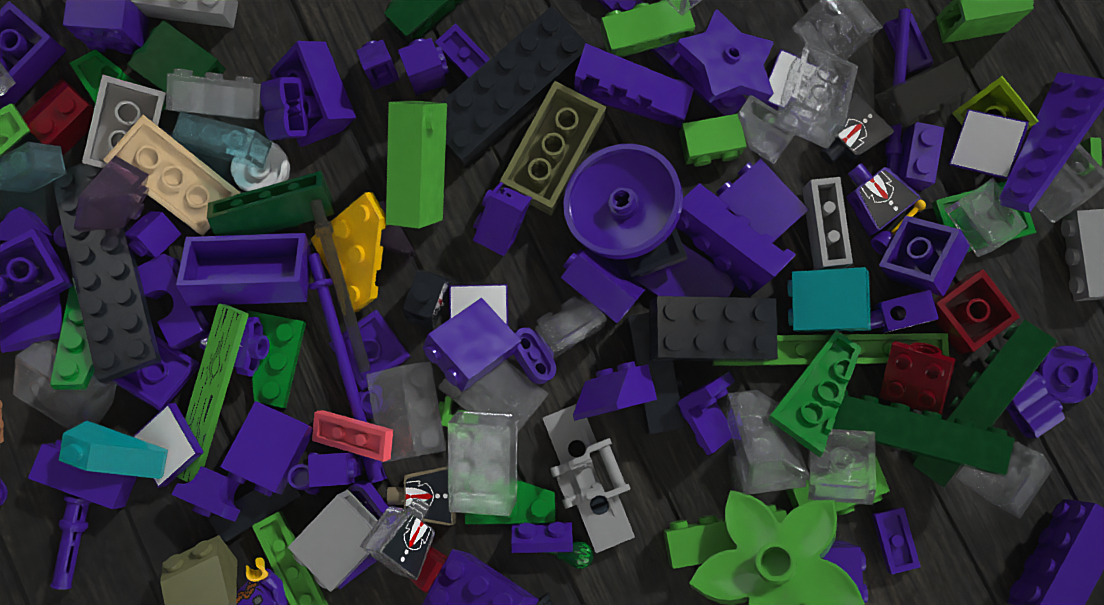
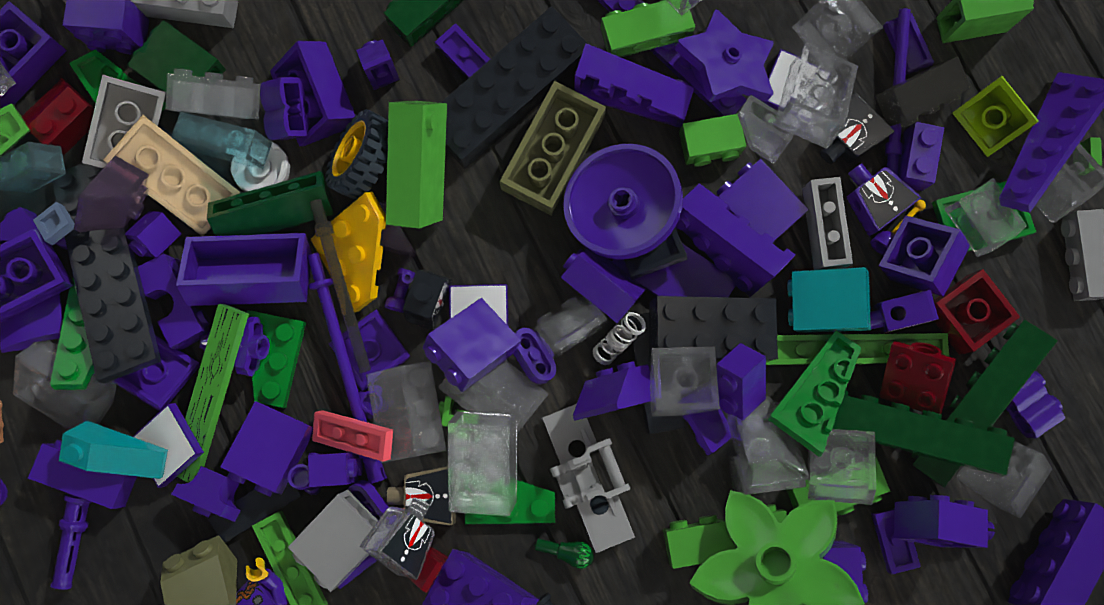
dark purple brick [398,38,449,96] -> none
dark purple hinge [473,182,532,256] -> none
dark purple plate [511,522,573,553] -> none
white tile [949,109,1029,180] -> none
dark purple tile [1035,346,1098,404] -> none
none -> sand blue plate [33,202,76,245]
none -> black wheel [325,109,388,199]
none -> dark purple piece [384,268,415,313]
none -> white piece [593,312,646,365]
none -> clear slope [650,346,720,416]
none -> dark purple brick [717,343,766,421]
none -> dark purple brick [894,495,995,548]

